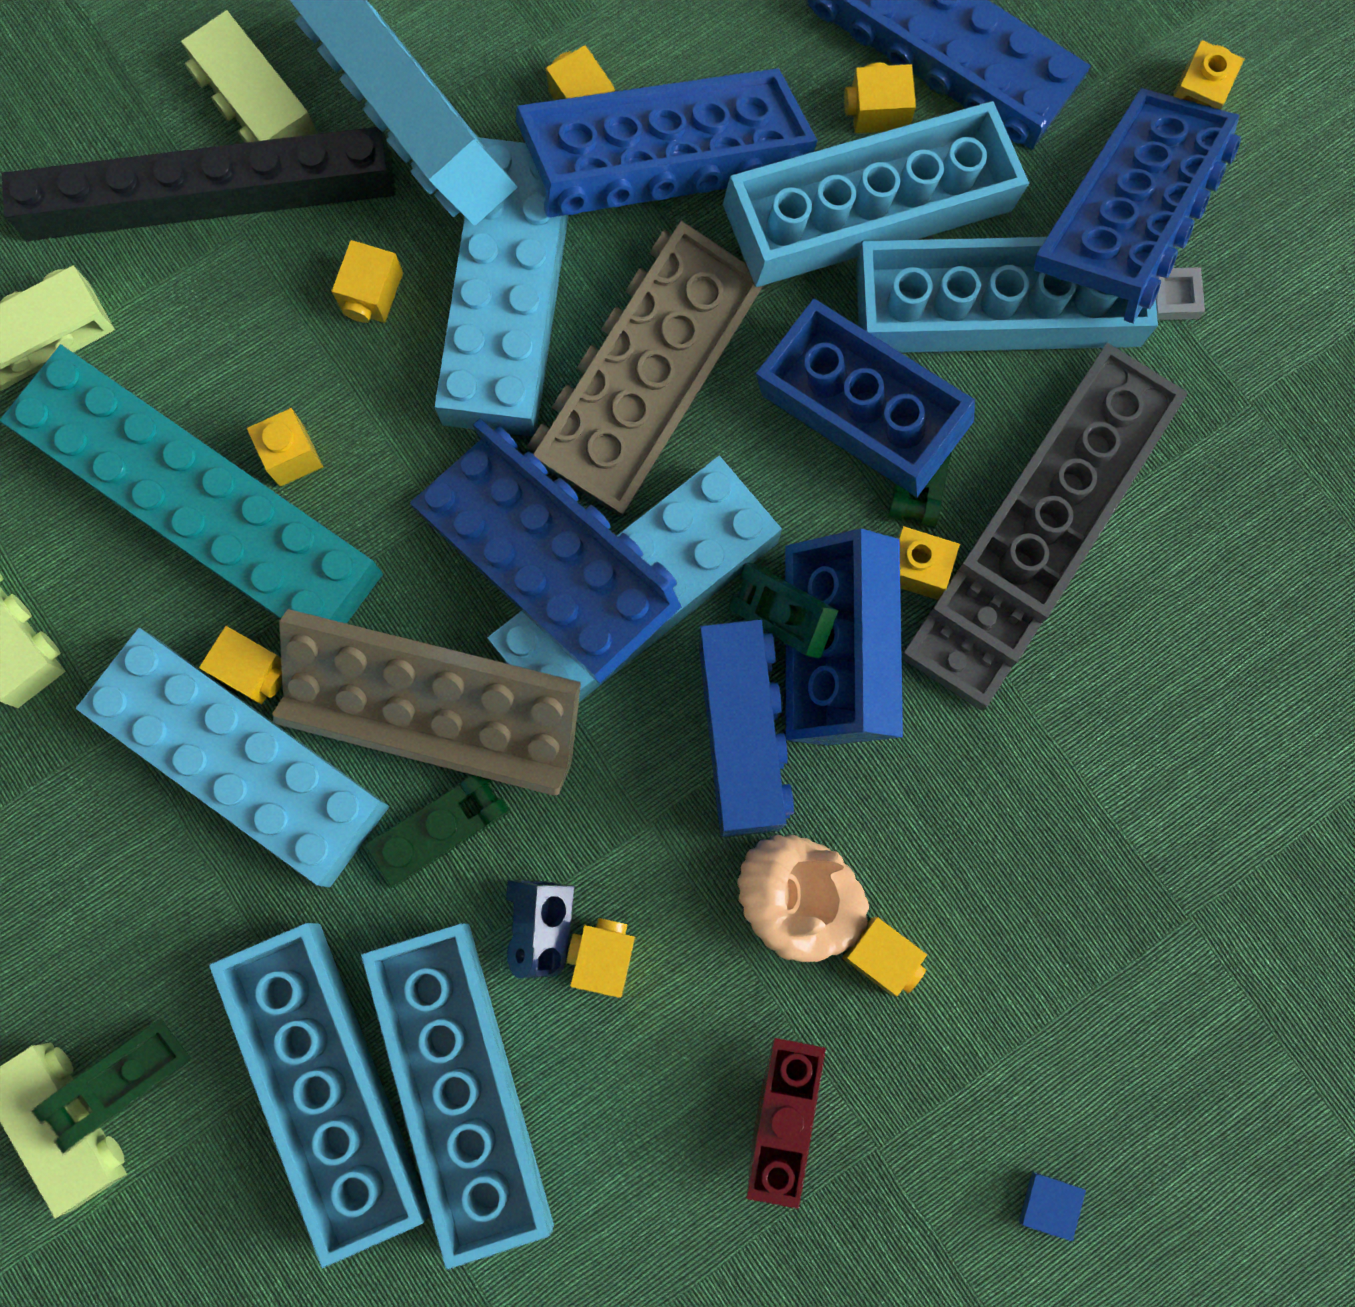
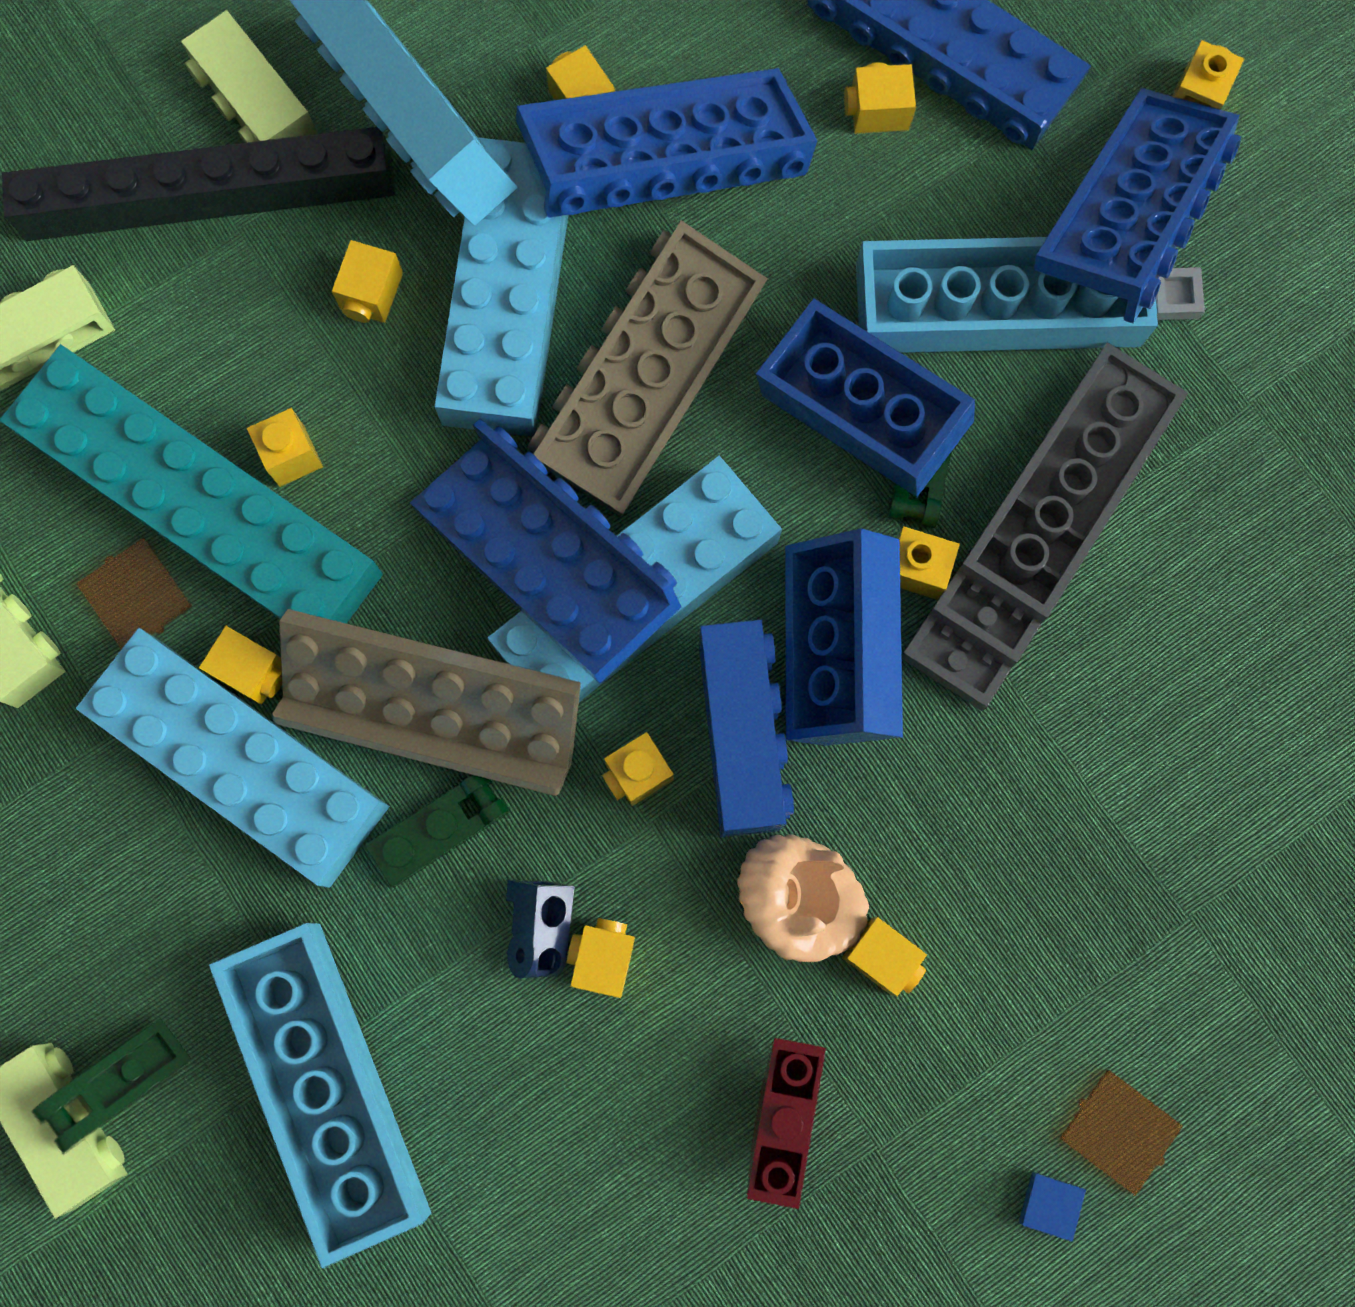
medium azure brick [361,923,554,1270] -> none
medium azure brick [723,101,1029,287] -> none
dark green plate [728,562,838,658] -> none
none -> clear orange piece [76,538,192,649]
none -> yellow brick [602,732,674,806]
none -> clear orange piece [1059,1070,1183,1196]

